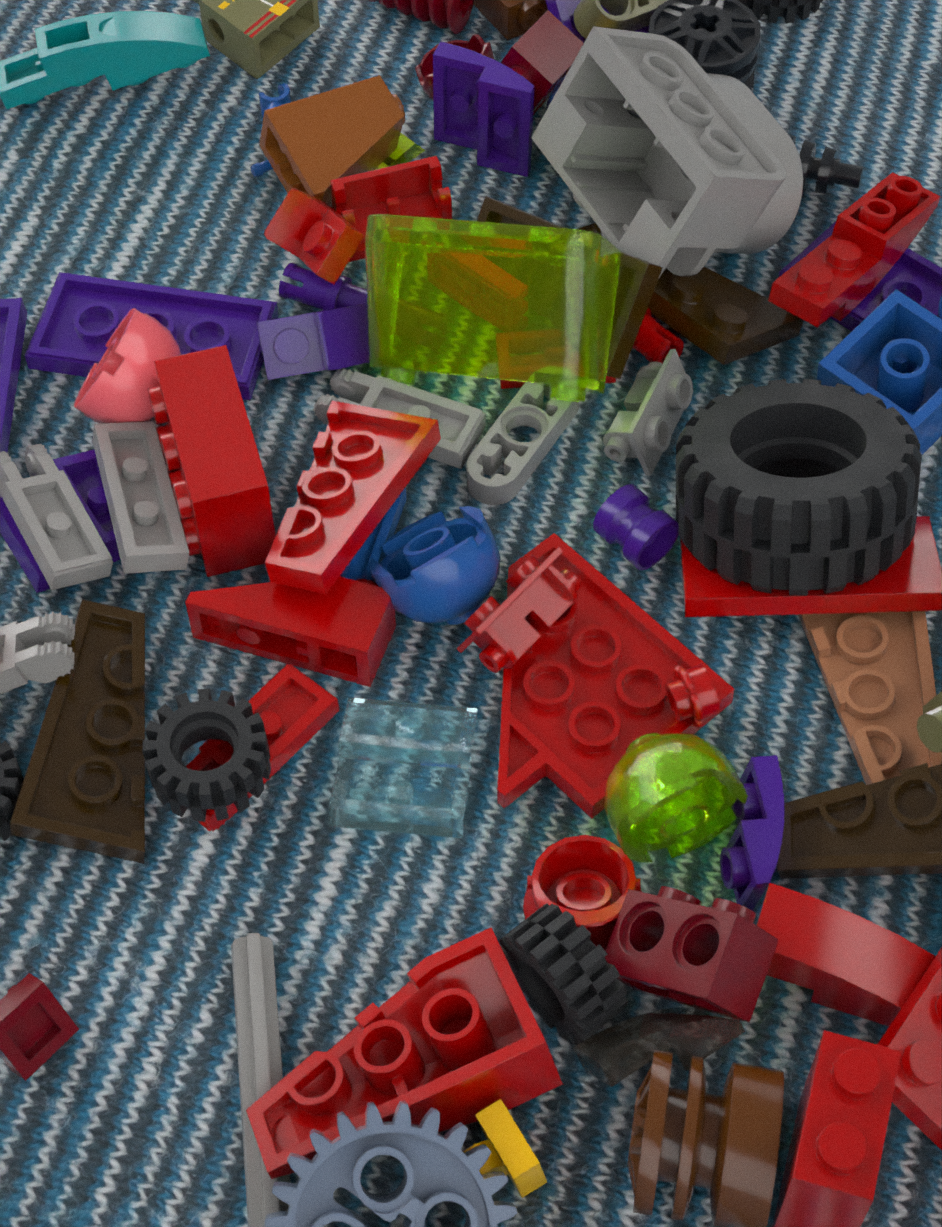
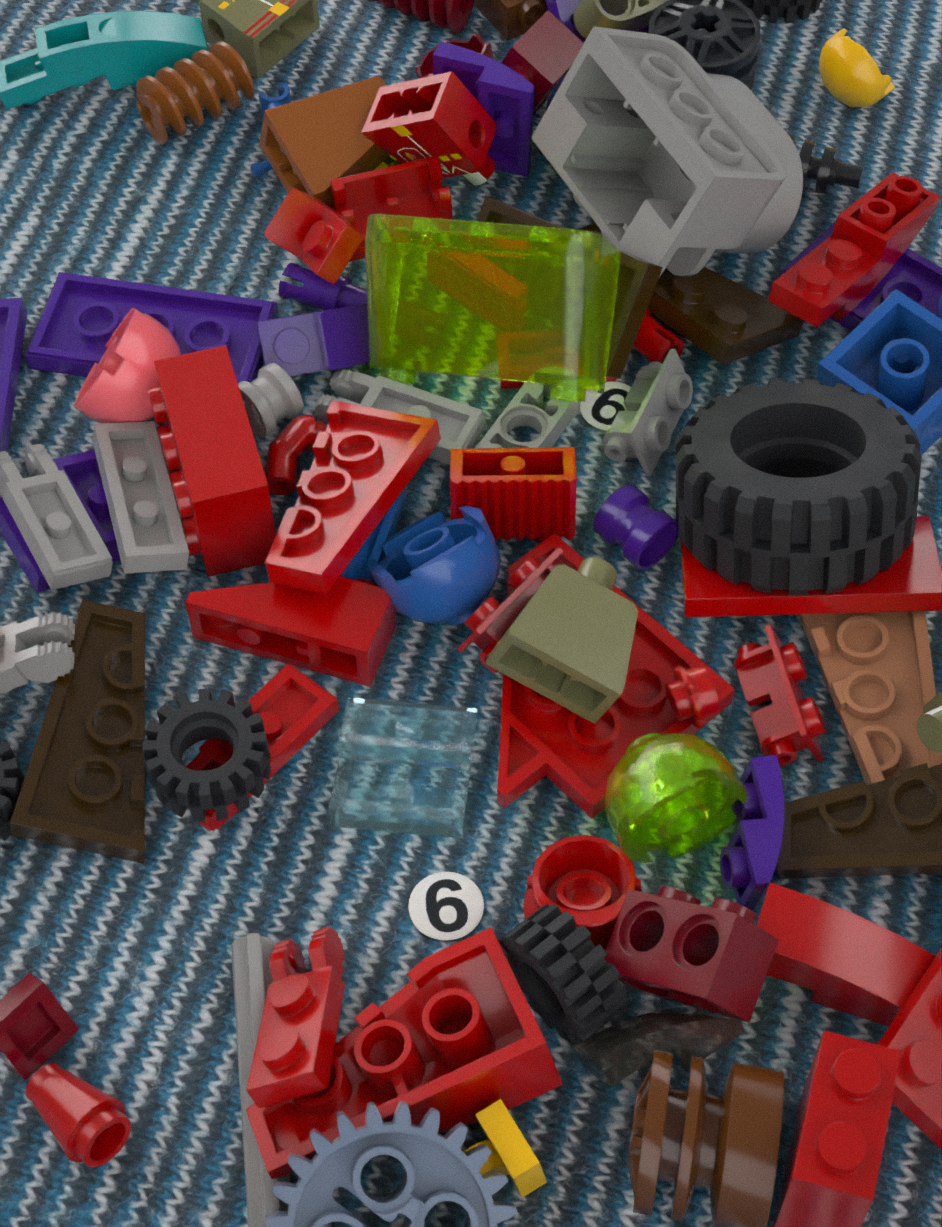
none -> red cone [25,1063,131,1167]
none -> dark orange piece [136,41,254,145]
none -> light grey wheel [238,363,304,437]
none -> red hinge [246,926,345,1108]
none -> red arm [266,415,327,495]
none -> red torso [361,71,496,186]
none -> white sticker [408,872,484,941]
none -> red brick [450,447,577,542]
none -> olive torso [485,557,638,724]
none -> sticker [580,382,631,431]
none -> red hinge [734,624,827,766]
none -> yellow hair [819,28,895,107]

